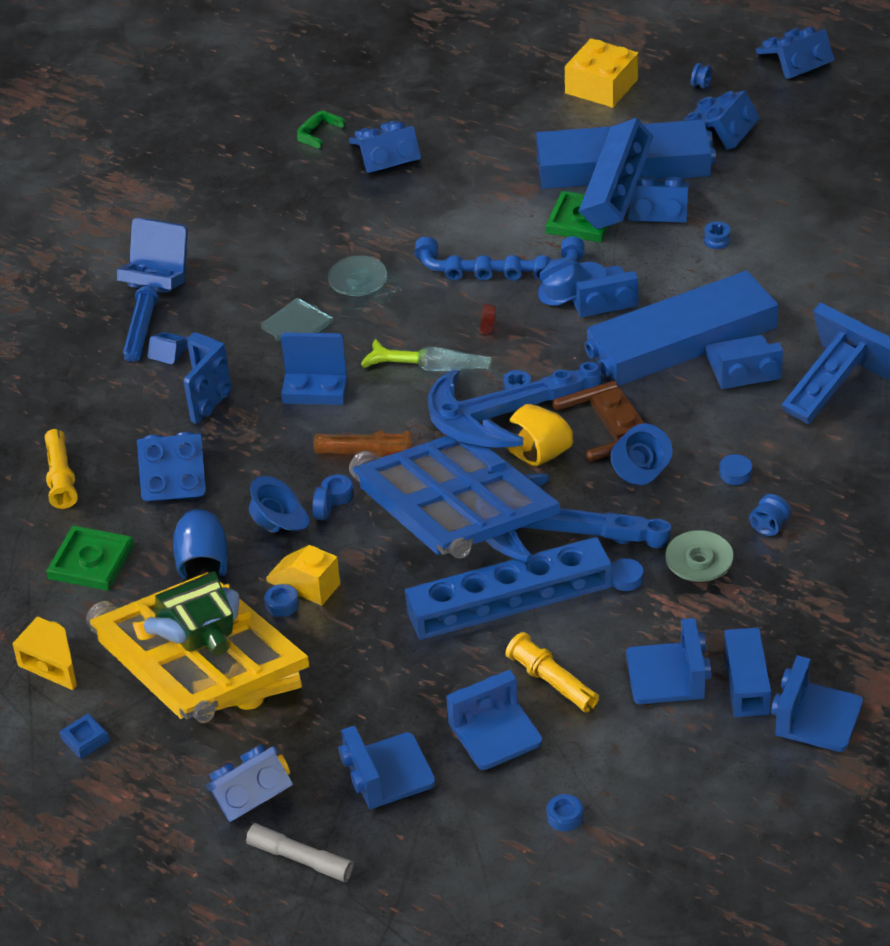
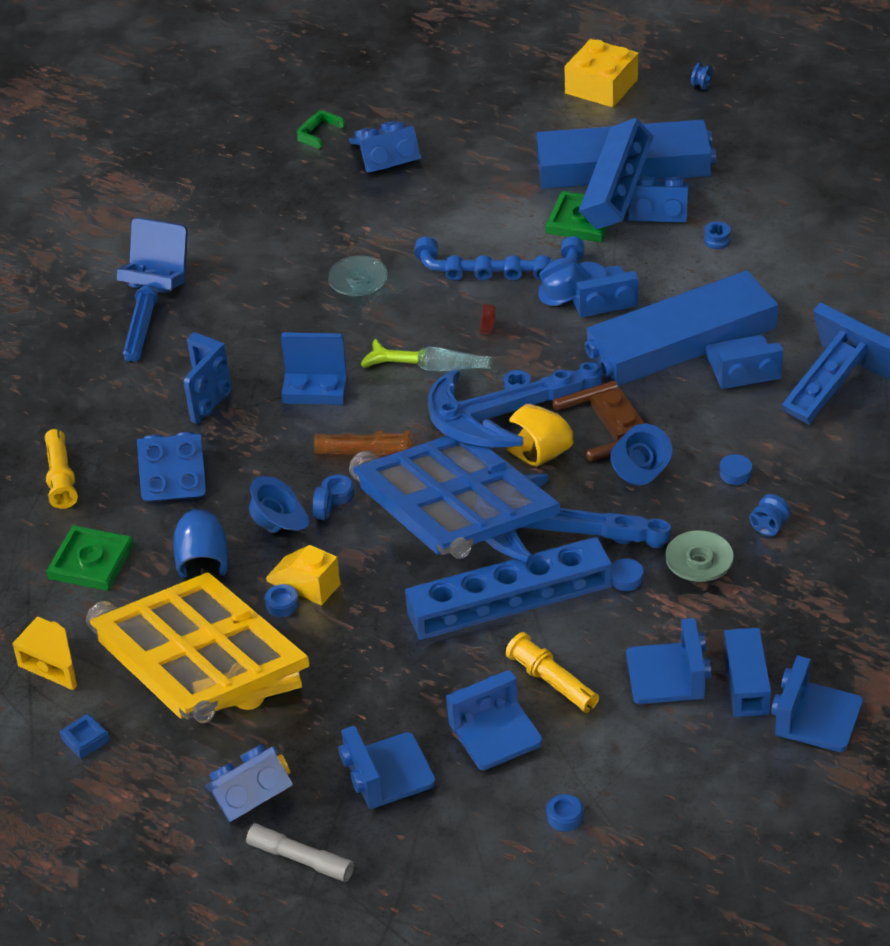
torso [132,571,239,656] -> none
slope [148,332,188,364] -> none
clear light blue piece [261,298,333,341] -> none
blue bracket [684,90,760,150] -> none
blue bracket [756,26,834,79] -> none

